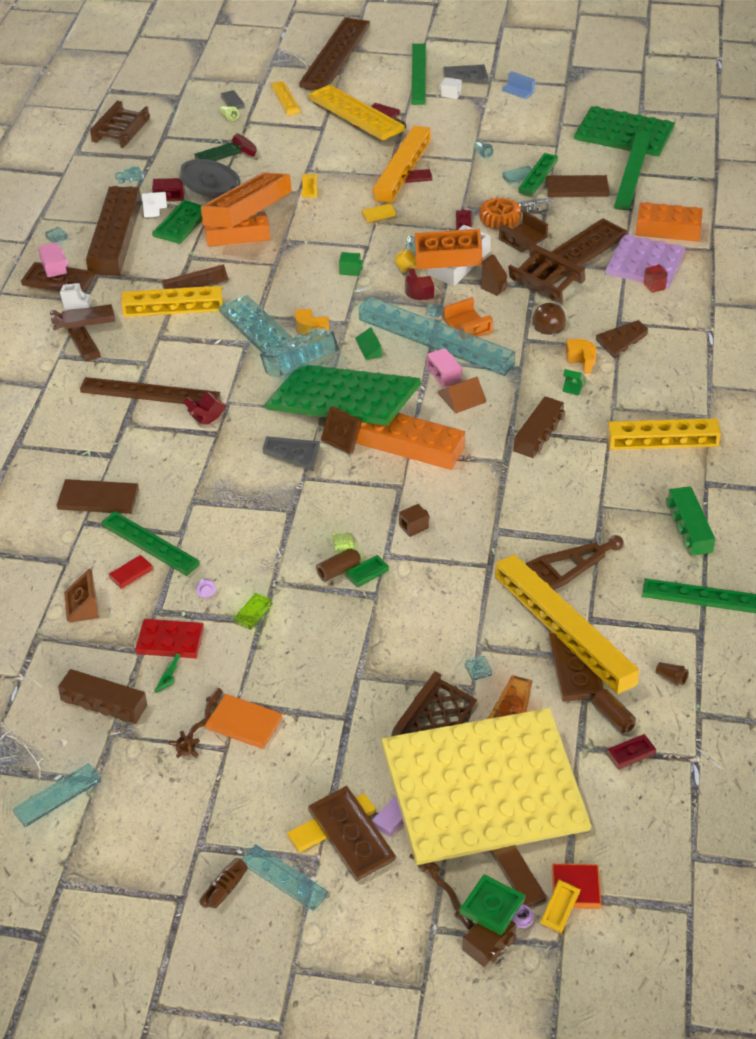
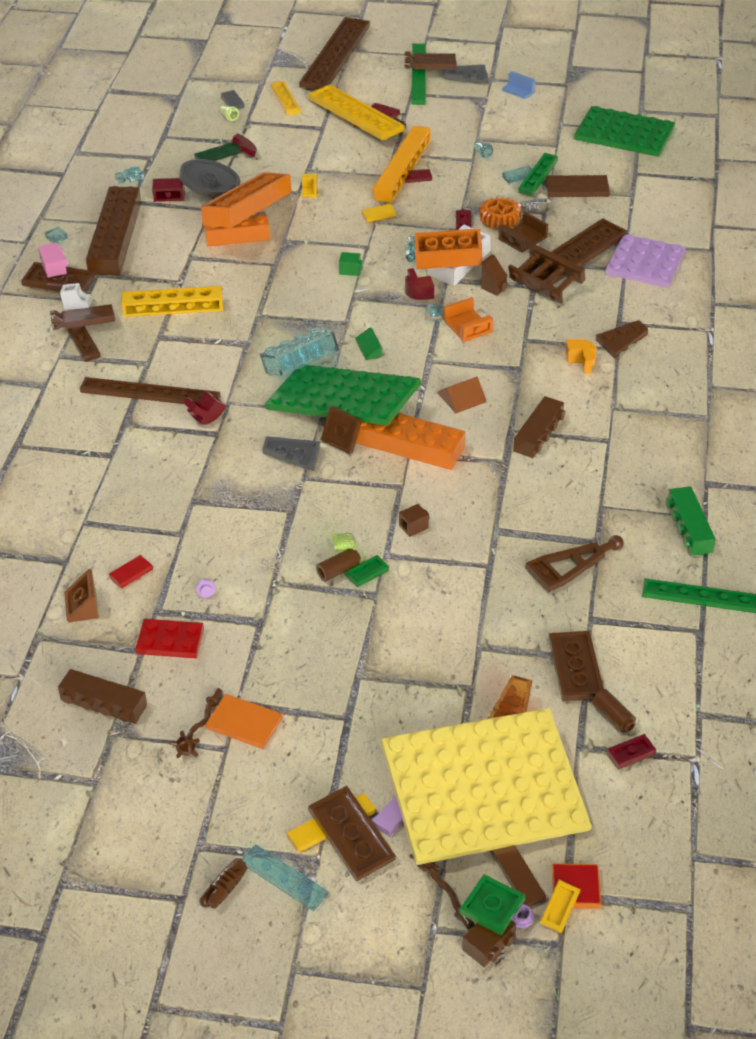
clear light blue tile [13,763,101,828] -> none
reddish brown tile [57,479,139,514] -> none
reddish brown fence [90,101,150,148] -> none
green tile [102,511,200,576] -> none
white brick [142,192,167,217] -> none
green tile [152,200,203,244] -> none
green hand [154,654,181,693] -> none
reddish brown plate [161,264,229,289] -> none
clear light blue plate [219,295,302,363] -> none
clear neon green tile [233,592,273,630] -> none
light orange brick [295,309,329,339] -> none
clear light blue brick [359,296,516,376] -> none
reddish brown fence [391,671,477,736] -> none
yellow head [394,248,417,273] -> none
bright pink brick [427,348,463,387] -> none
white brick [439,77,462,99] -> none
clear light blue plate [465,655,492,681] -> none
yellow brick [495,554,639,695] -> none
reddish brown cylinder [532,303,566,335] -> none
green slope [563,369,587,395] -> none
yellow brick [607,418,721,450] -> none
green tile [614,131,651,211] -> none
orange brick [635,202,703,242] -> none
clear red panel [644,264,668,293] -> none
reddish brown cone [656,662,689,686] -> none
none -> reddish brown tile [404,51,457,69]

